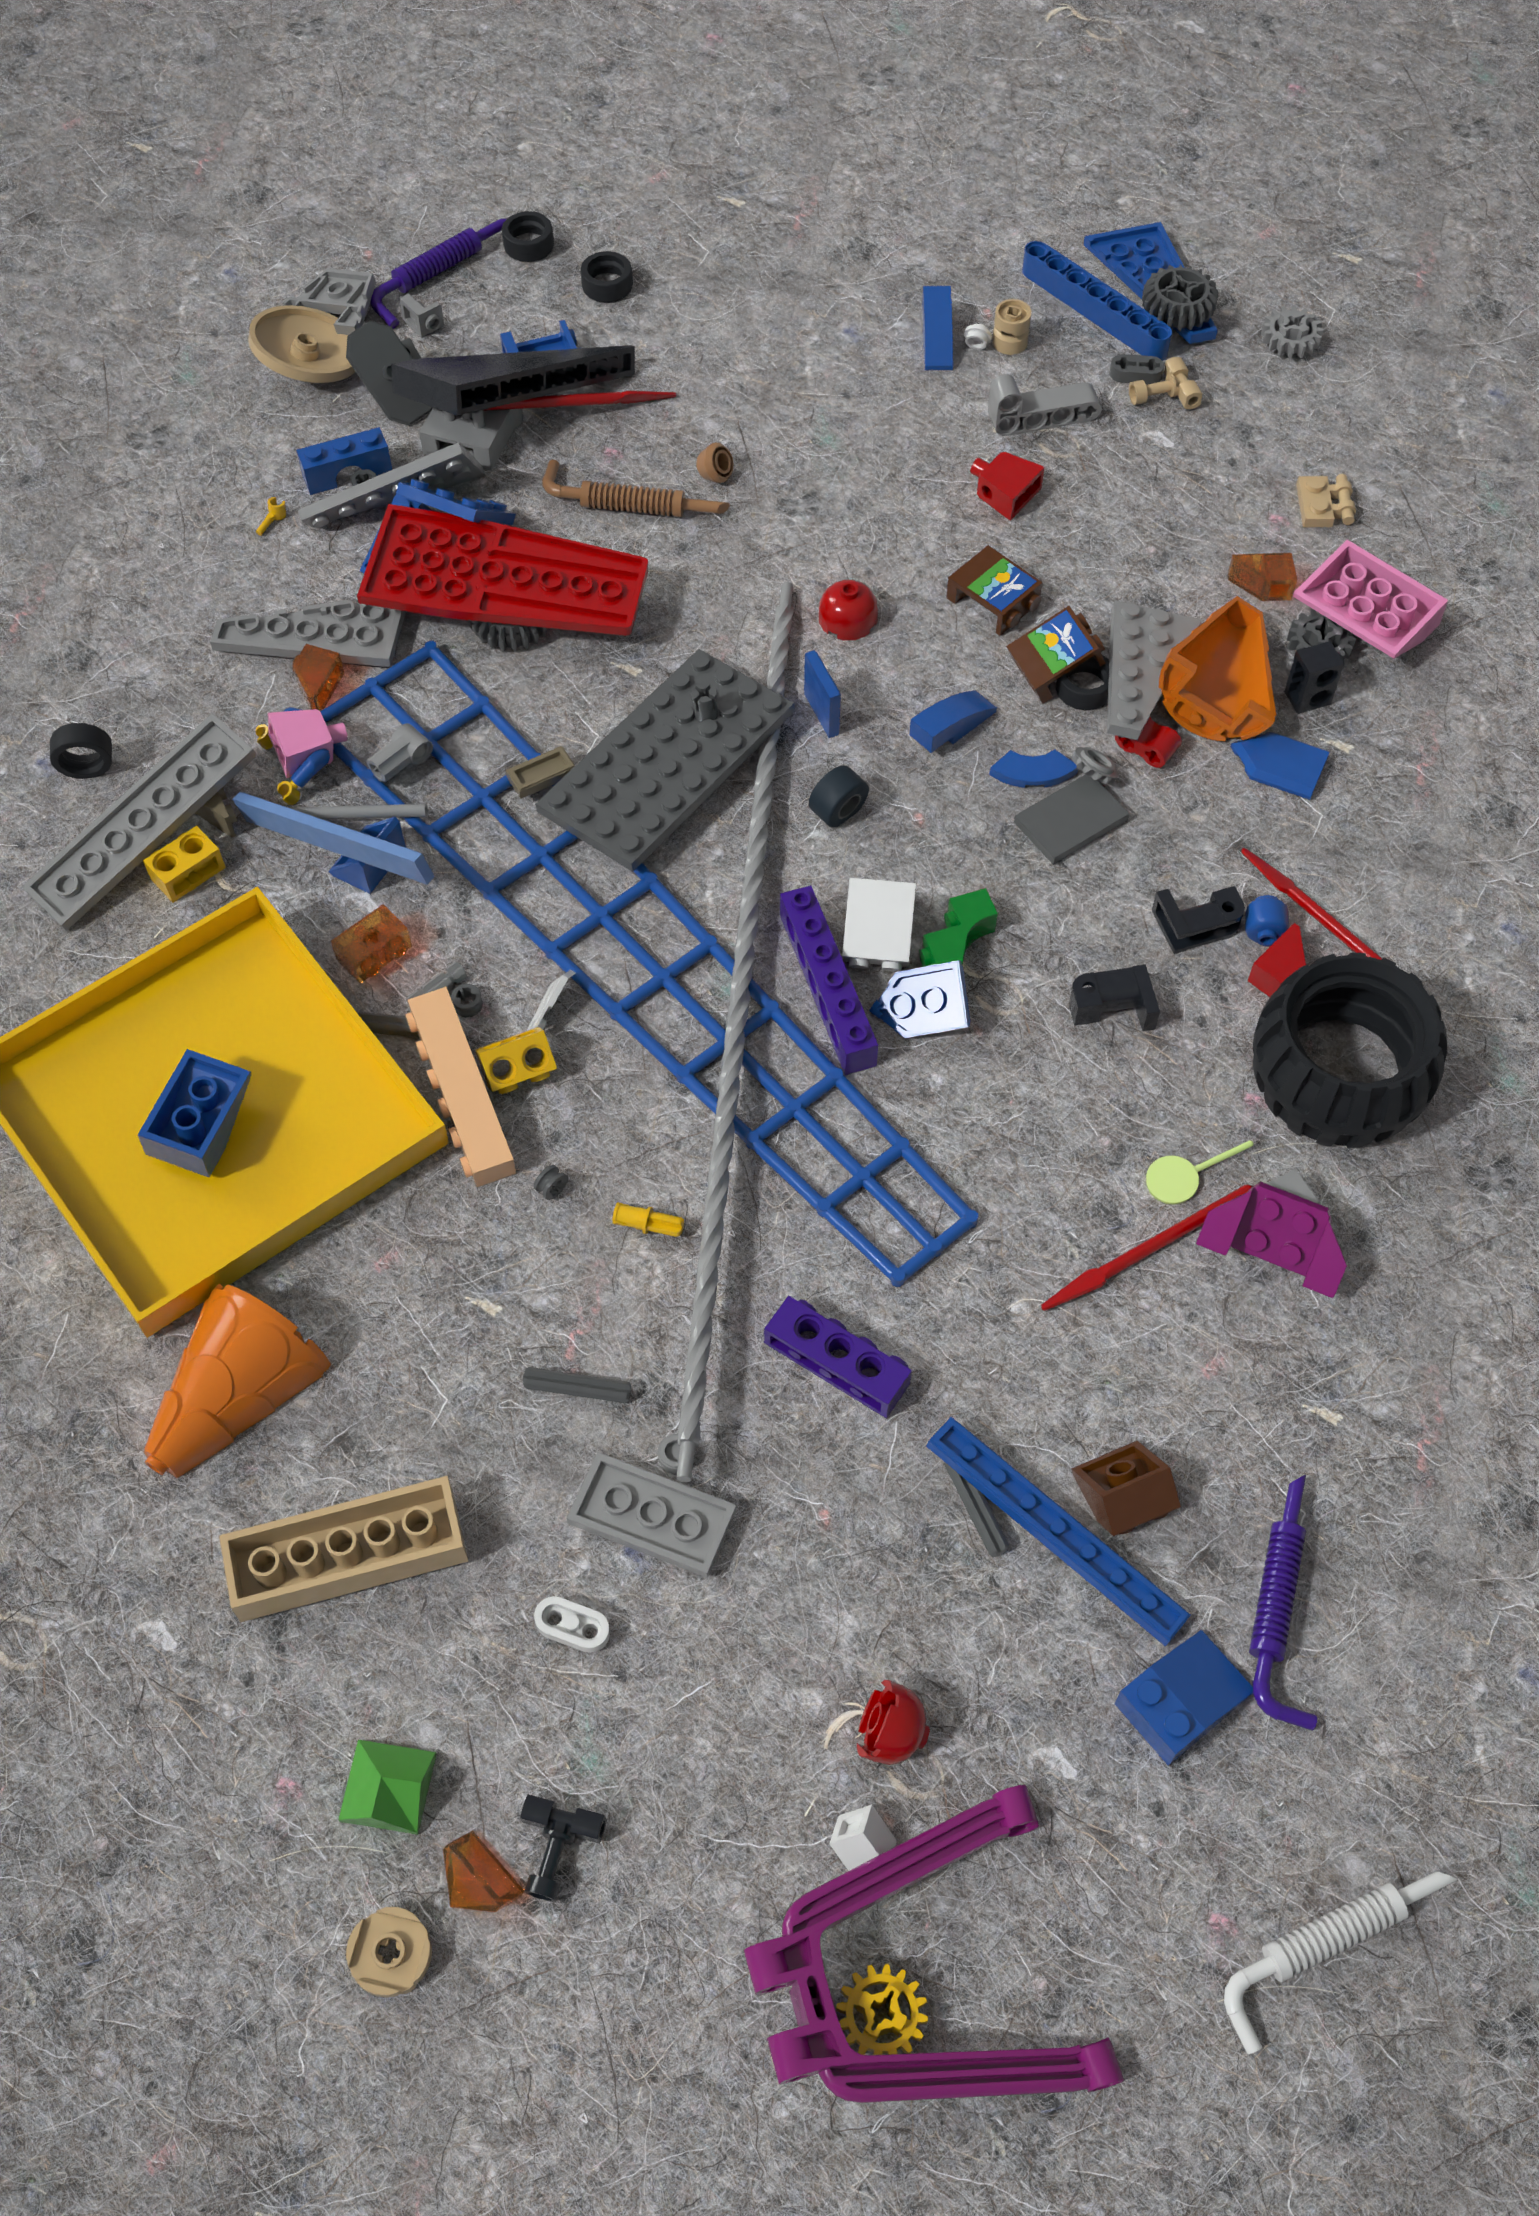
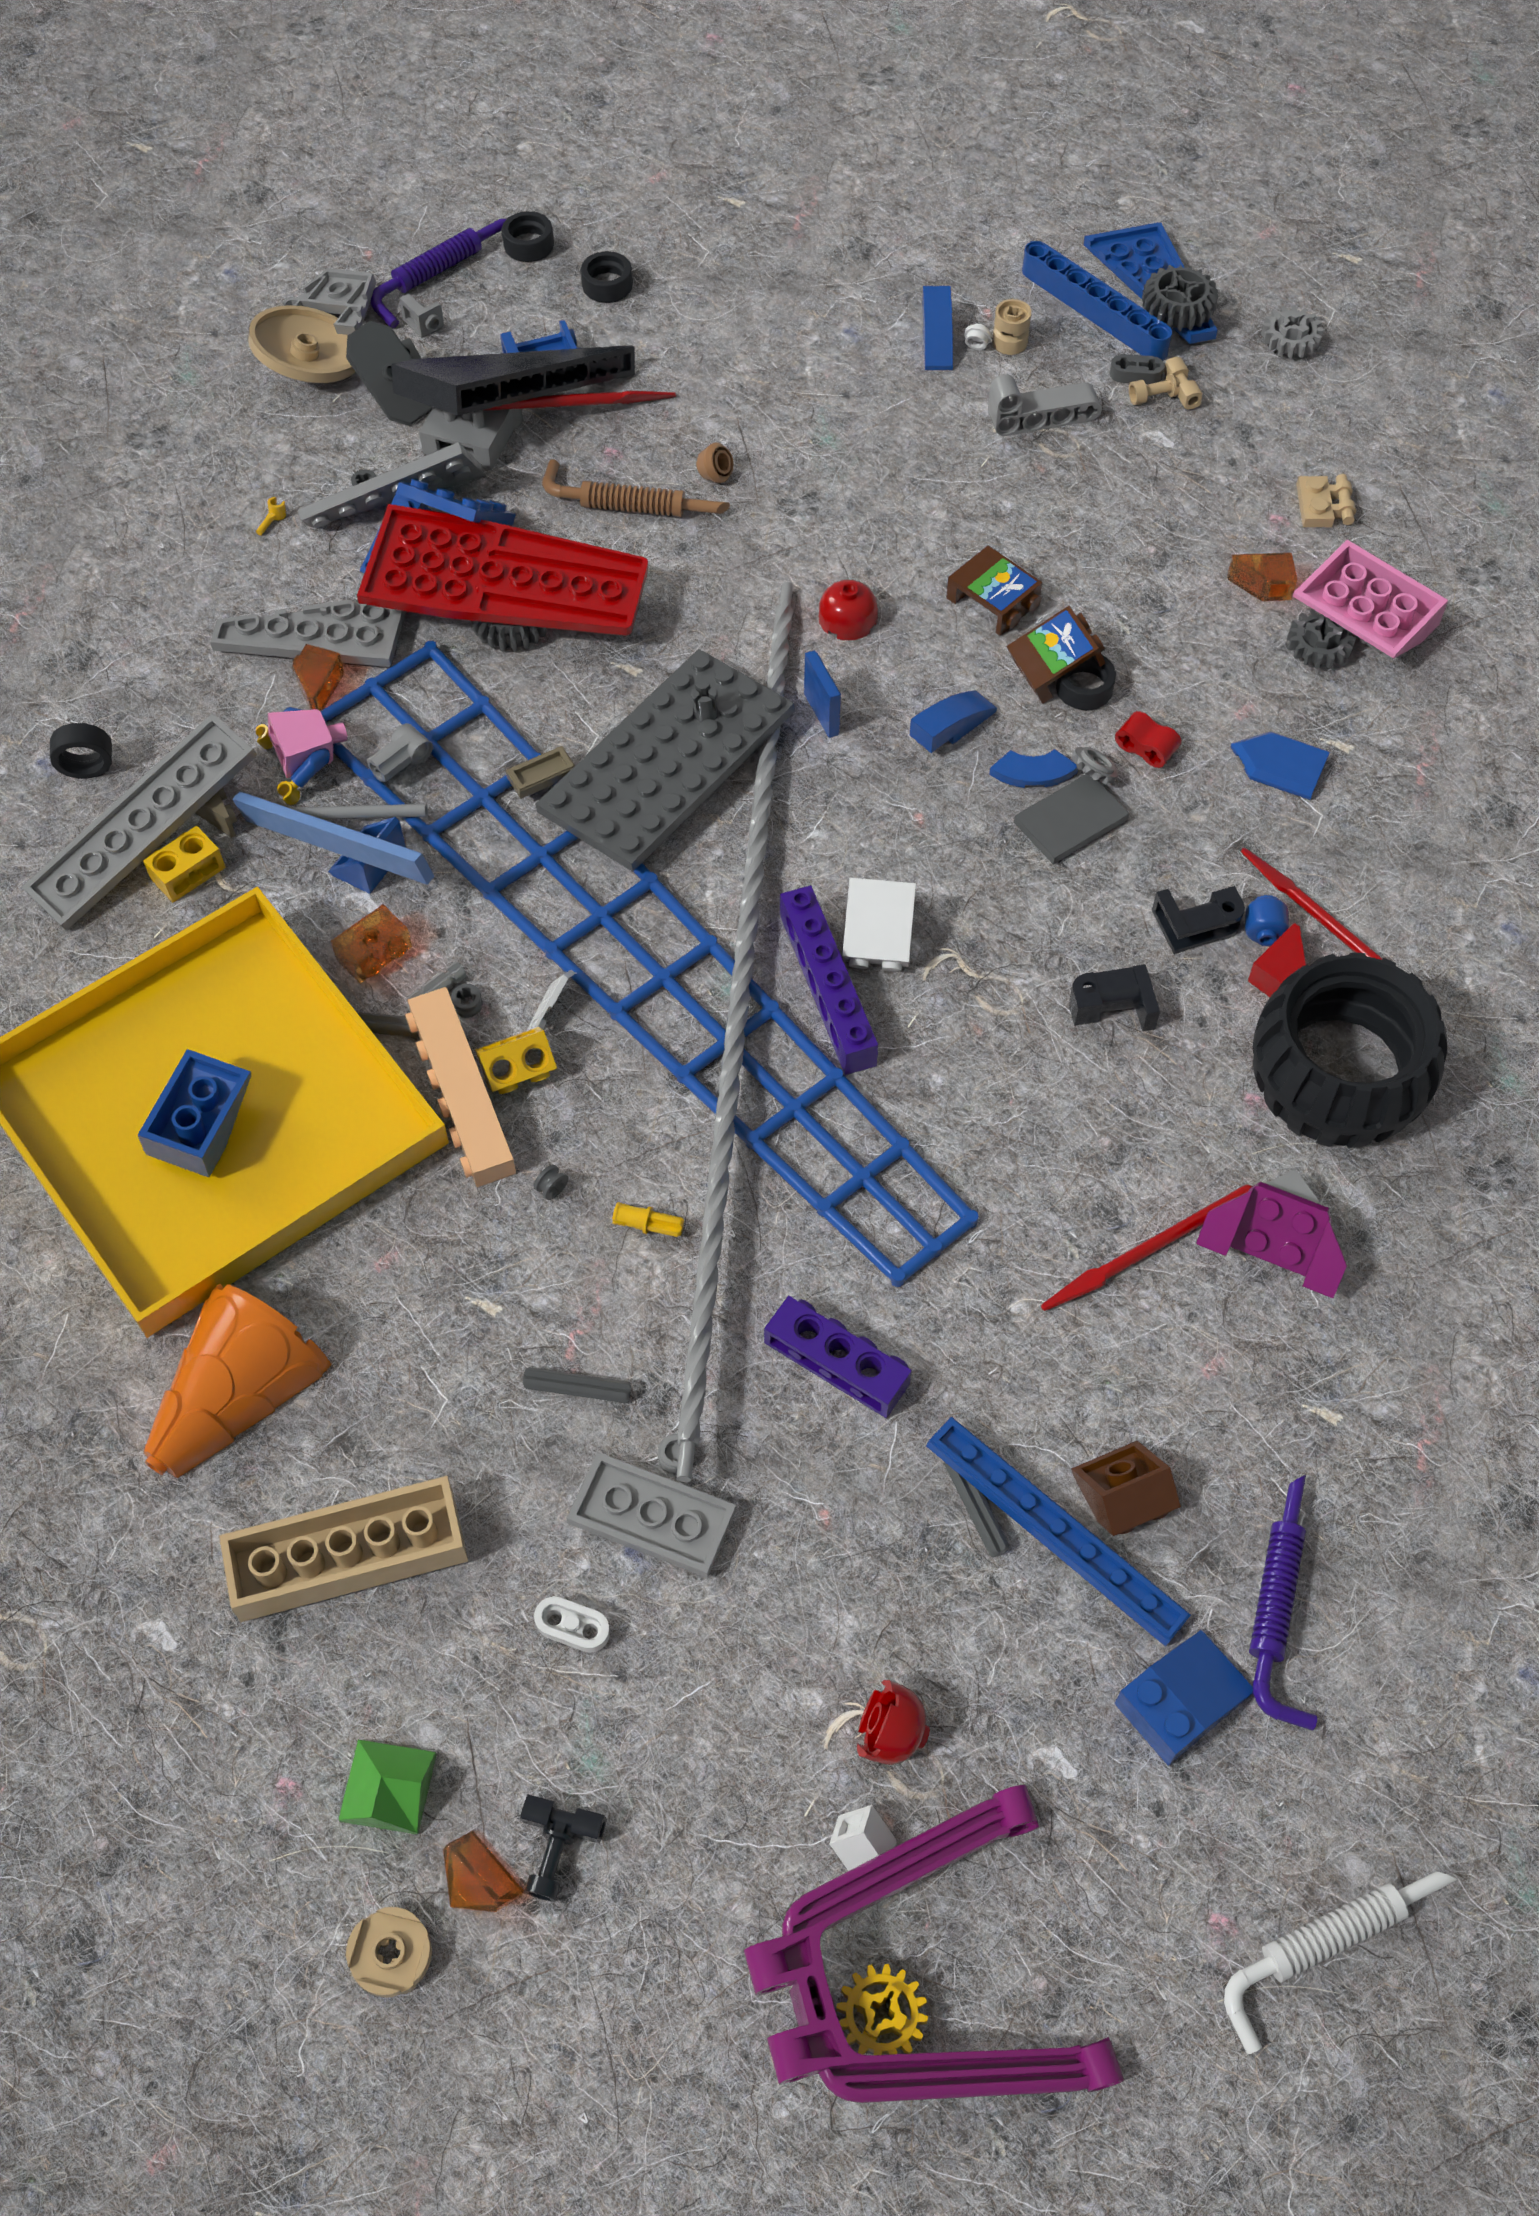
blue arch [296,427,393,495] -> none
black wheel [808,765,869,827] -> none
tile [869,960,971,1038] -> none
green arch [919,888,998,967] -> none
red torso [970,452,1045,521] -> none
light grey wing [1107,600,1202,740] -> none
yellowish green piece [1146,1140,1254,1204] -> none
orange cone [1159,596,1276,741] -> none
black brick [1284,641,1344,714] -> none

